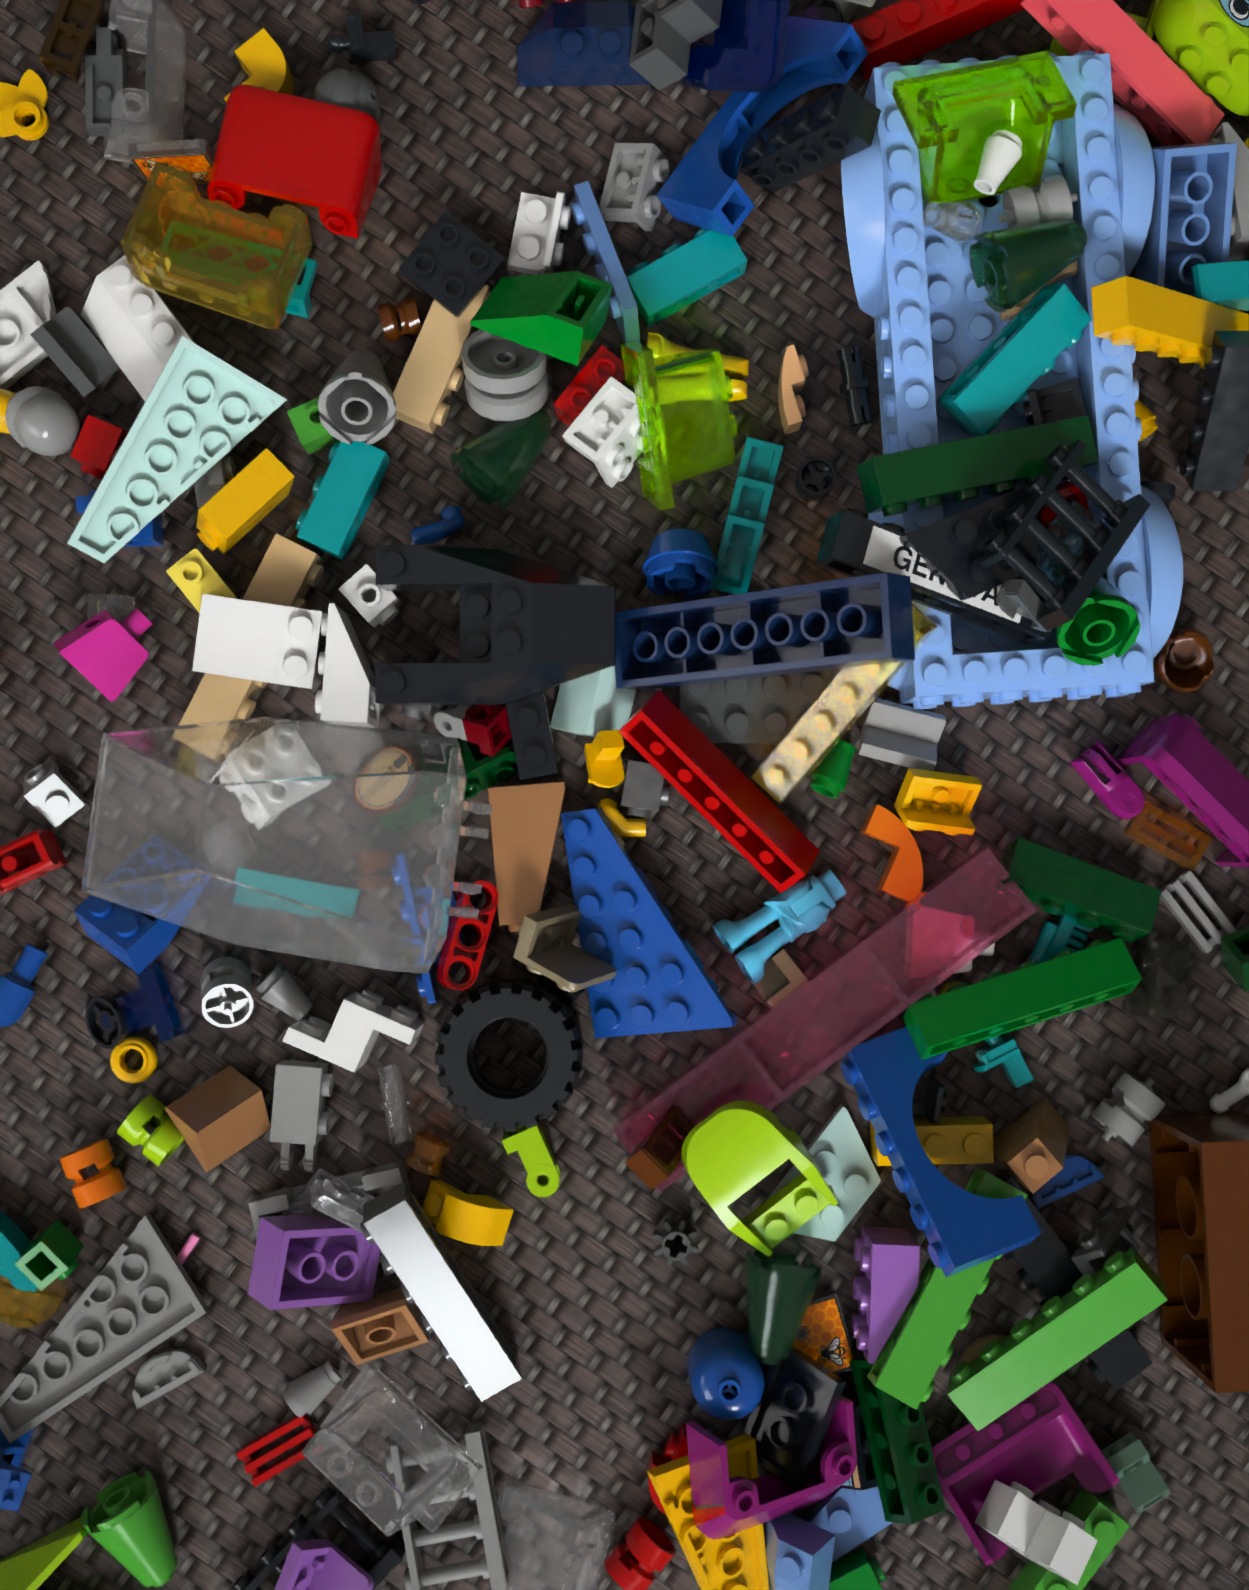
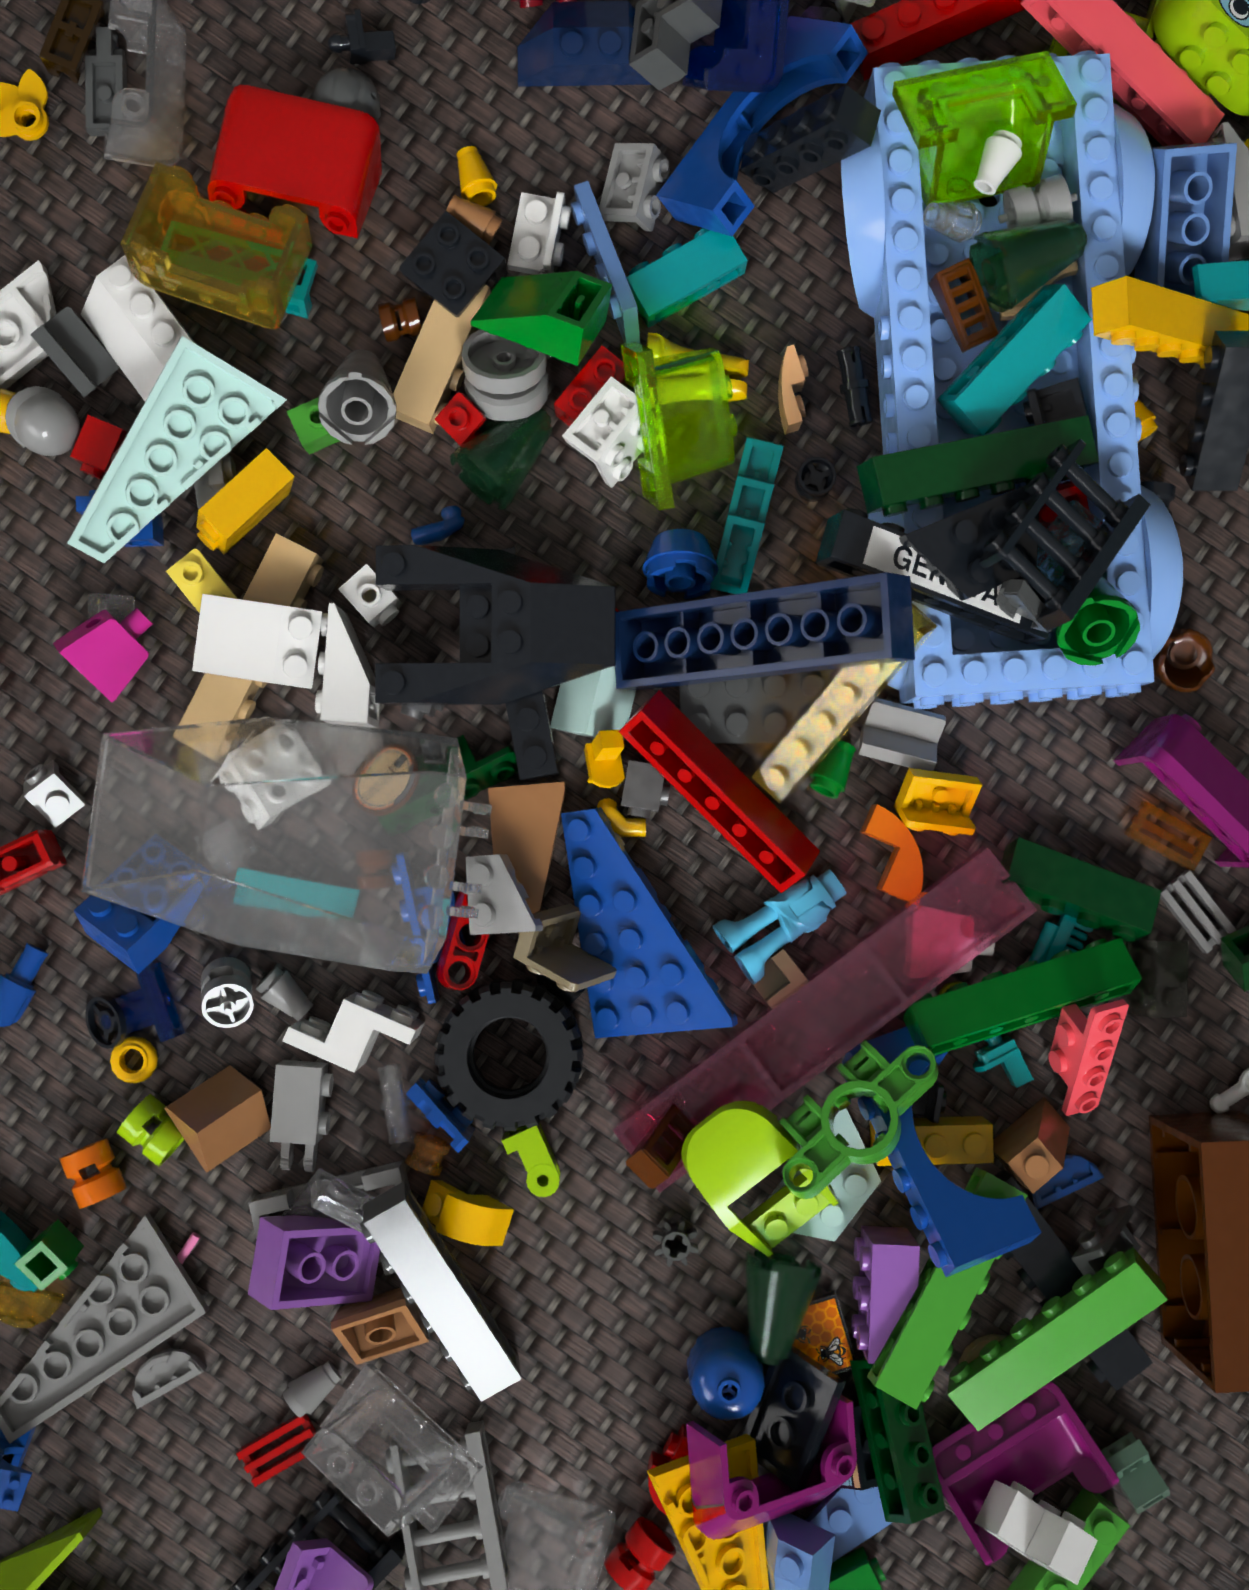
bright green cone [80,1471,178,1587] -> none
tile [128,139,215,187] -> none
yellow brick [224,28,294,103] -> none
teal brick [296,441,391,561] -> none
dark red leg [433,705,512,756] -> none
magenta arm [1070,739,1145,819] -> none
light grey wheel [1091,1073,1166,1147] -> none
none -> blue wing [406,1077,476,1153]
none -> red bracket [435,392,486,448]
none -> medium nougat cone [446,195,503,245]
none -> yellow cone [456,146,497,206]
none -> light grey wing [466,854,543,935]
none -> bright green piece [778,1040,939,1199]
none -> reddish brown slope [928,258,999,353]
none -> coral bracket [1048,999,1129,1116]

